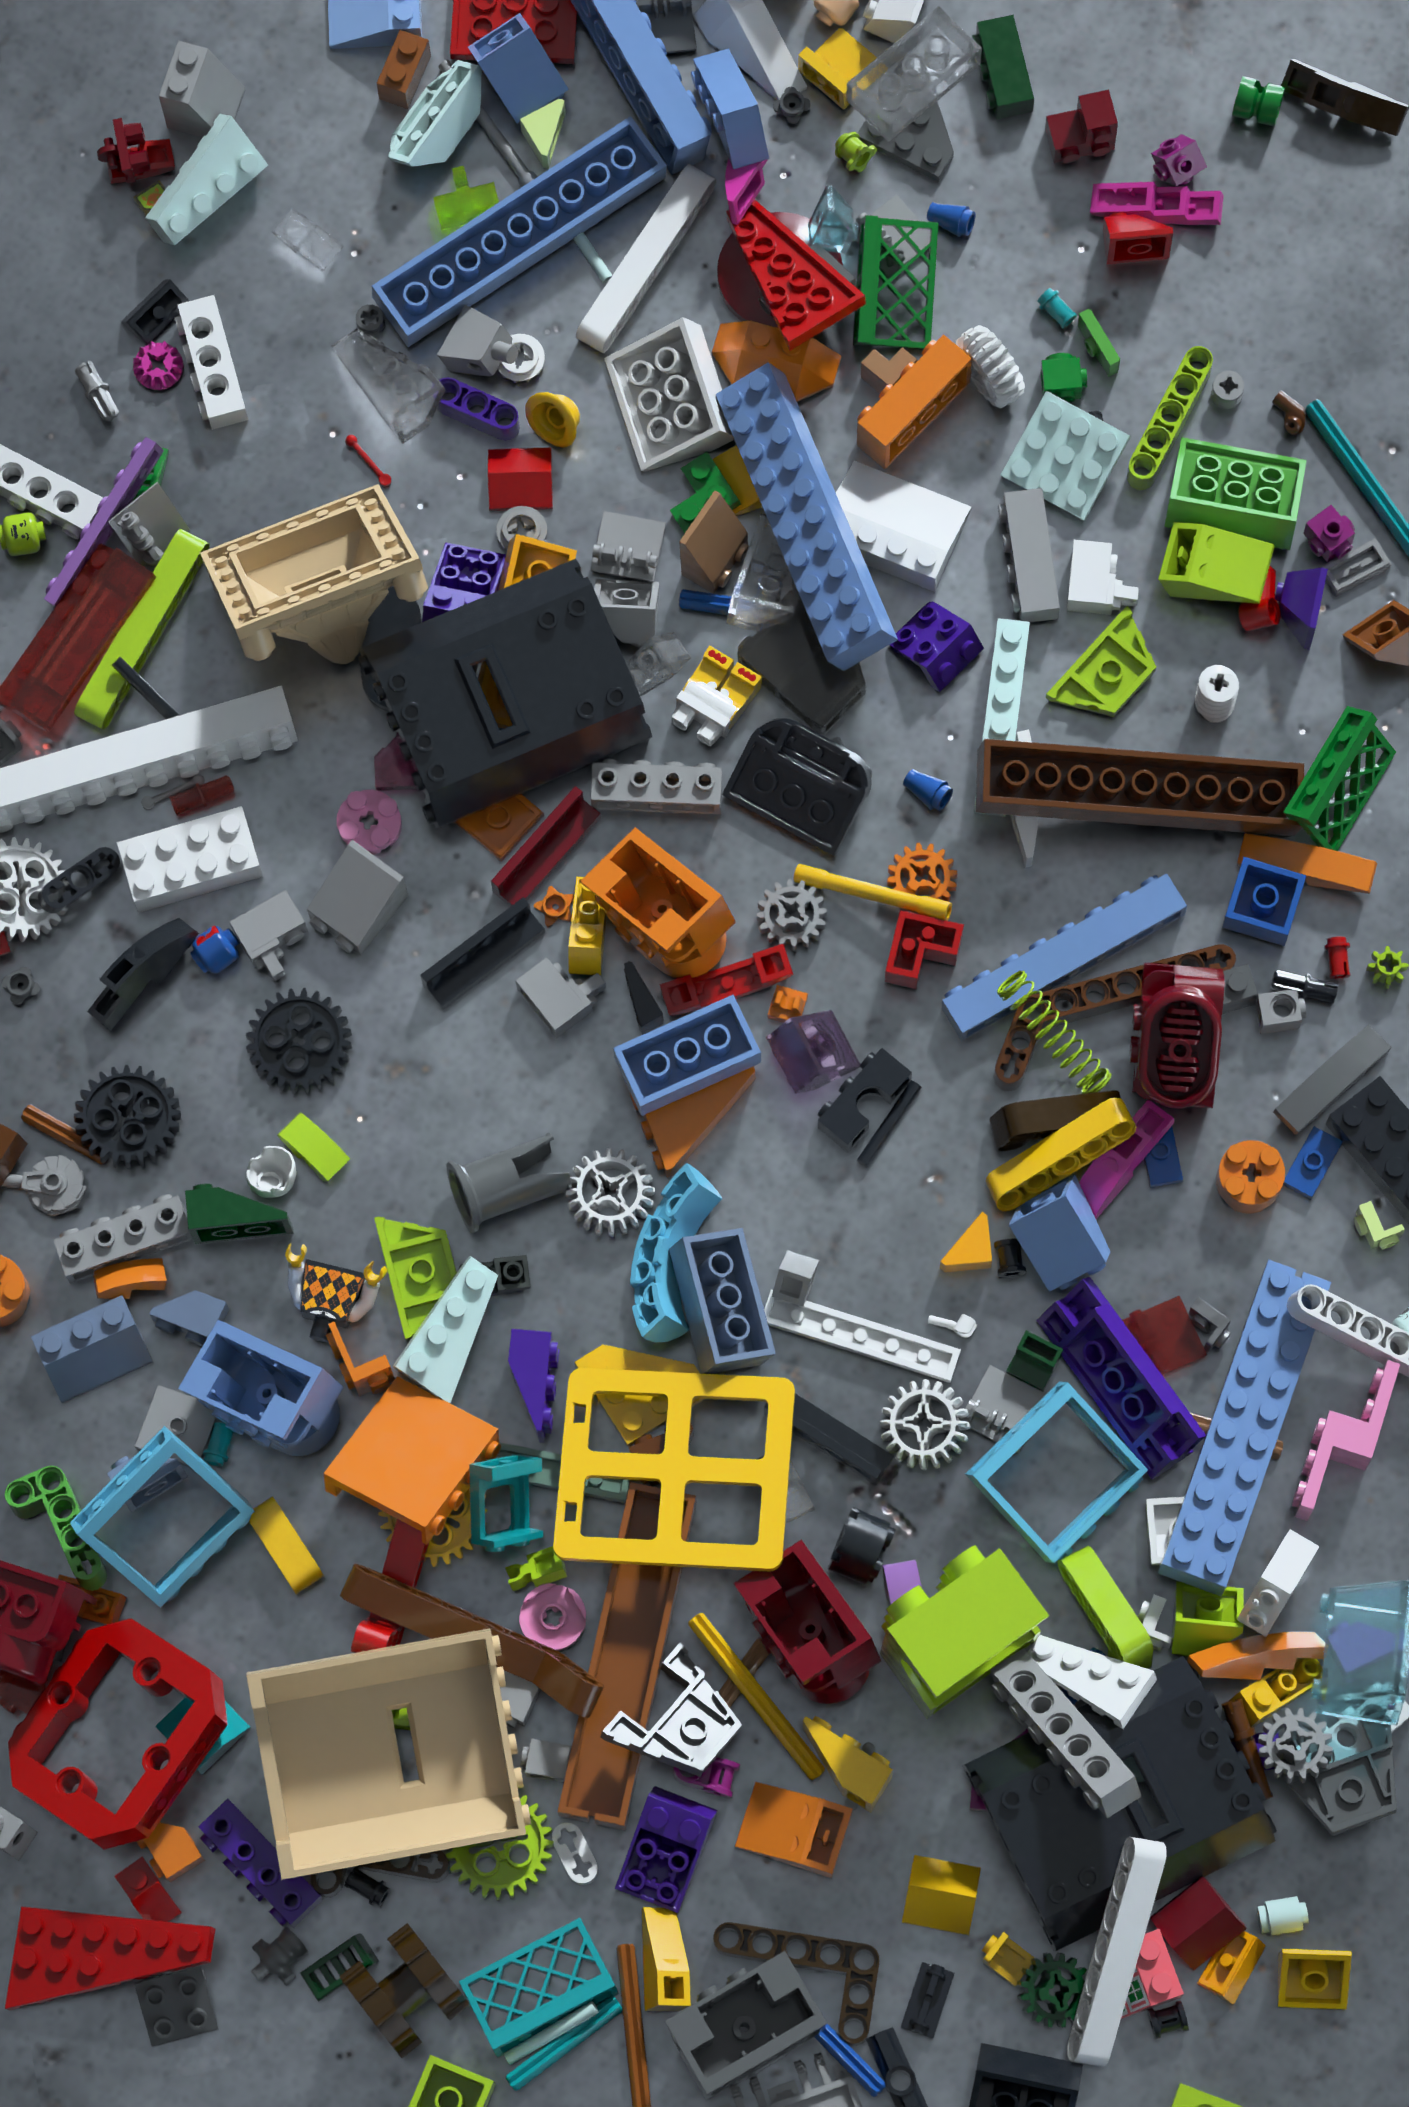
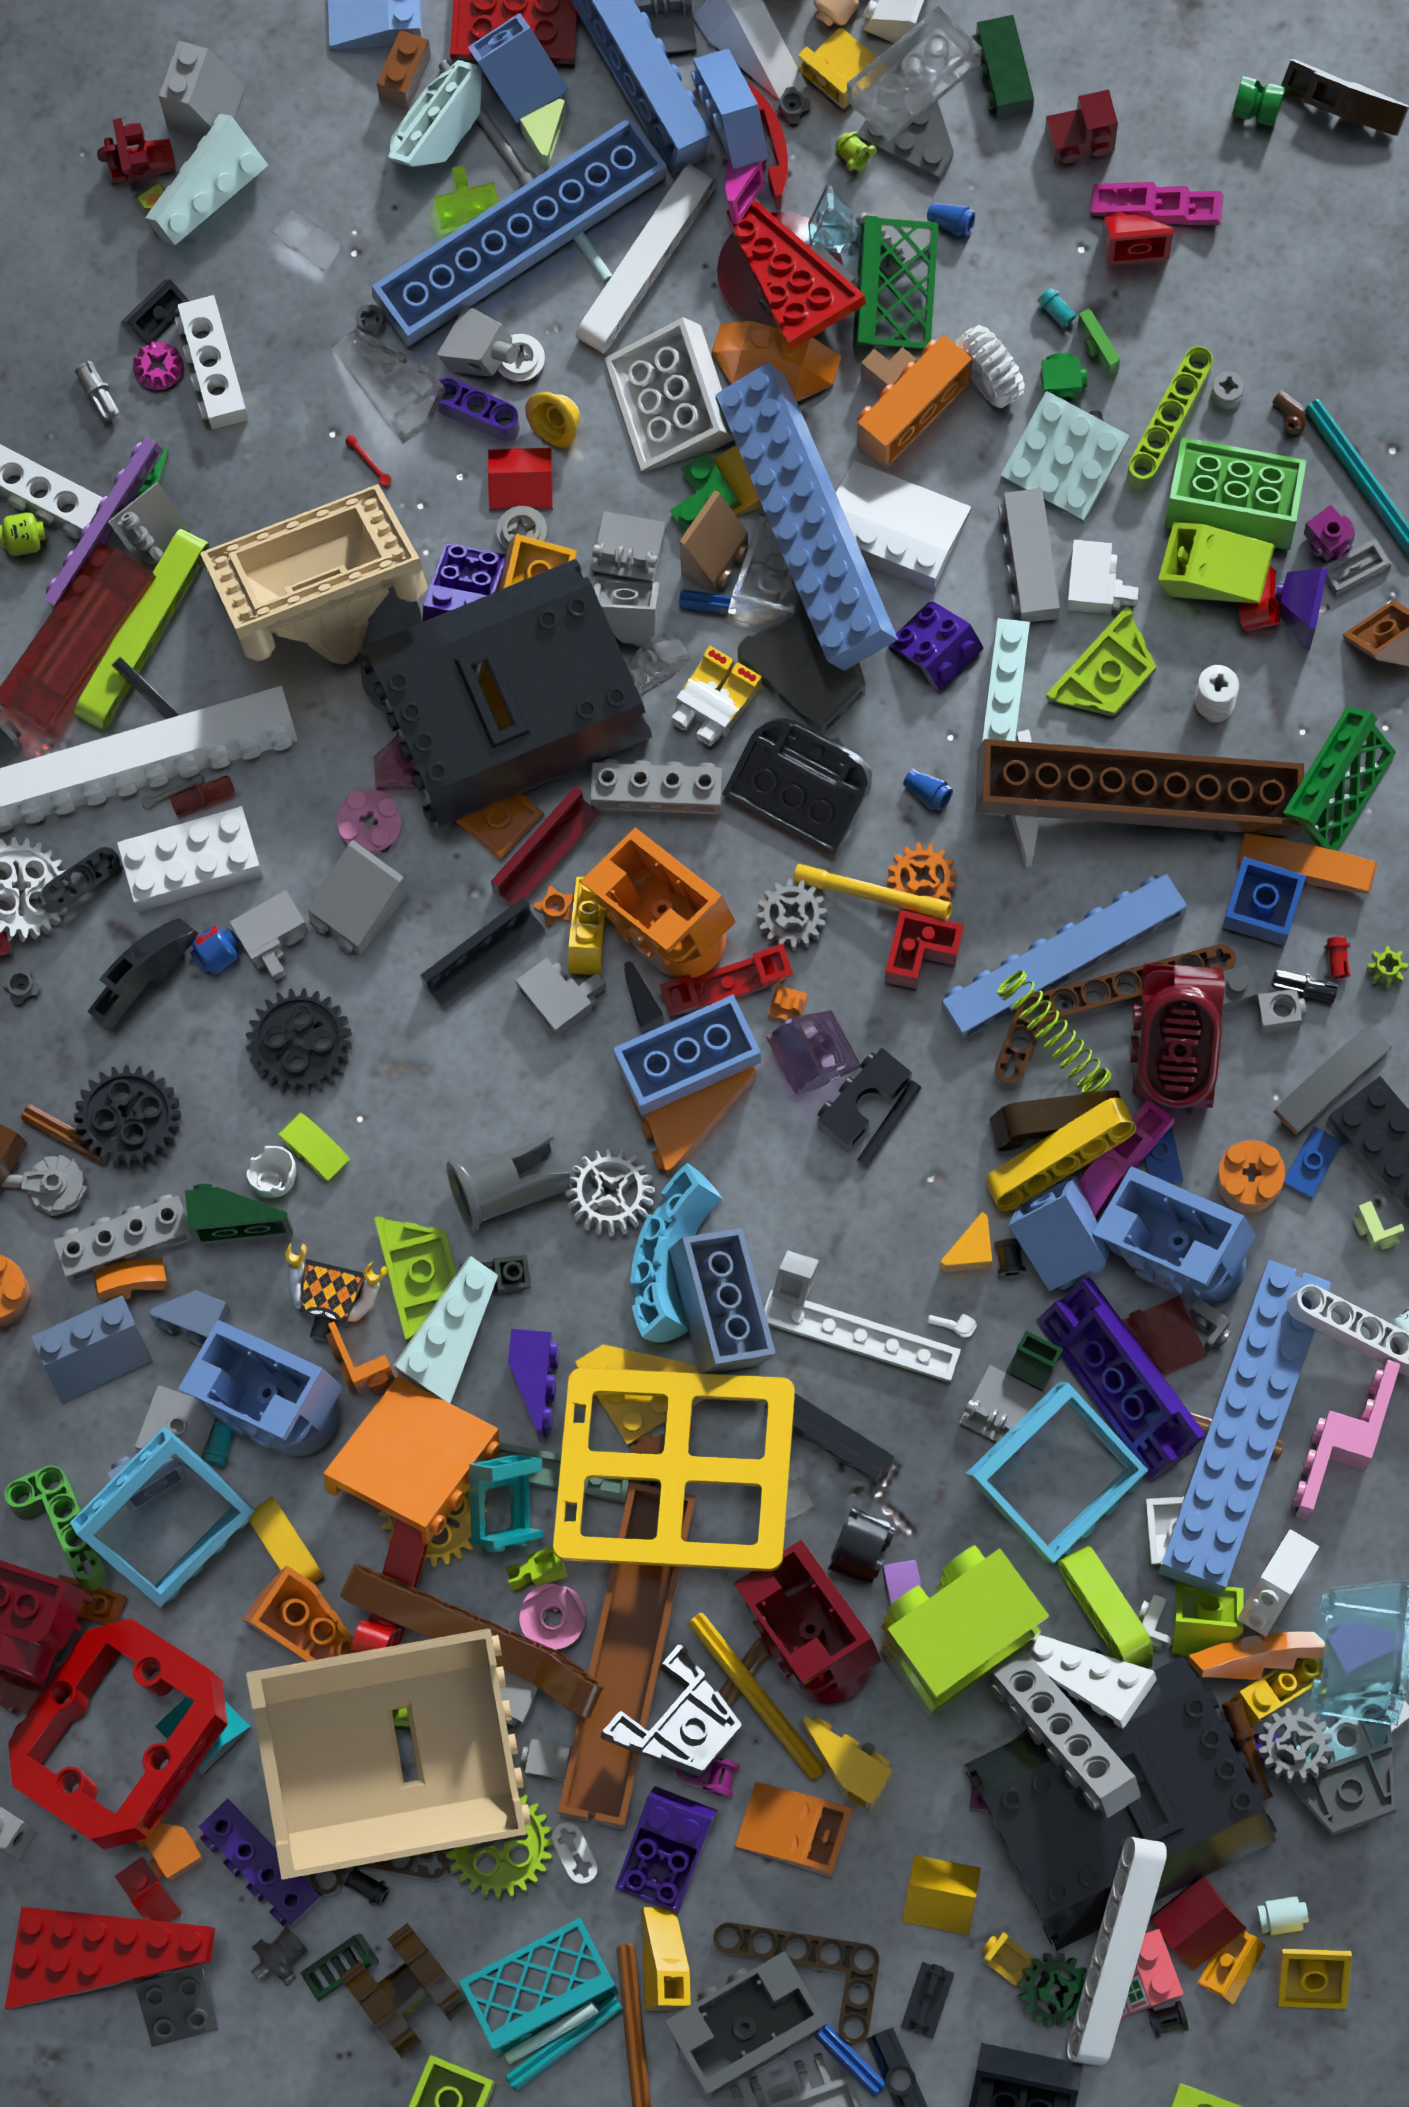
white gear [880,1379,970,1470] -> none
magenta brick [1151,134,1207,187] -> none
none -> orange wedge [242,1565,354,1662]
none -> red slope [747,83,788,209]
none -> medium blue brick [1092,1166,1256,1305]

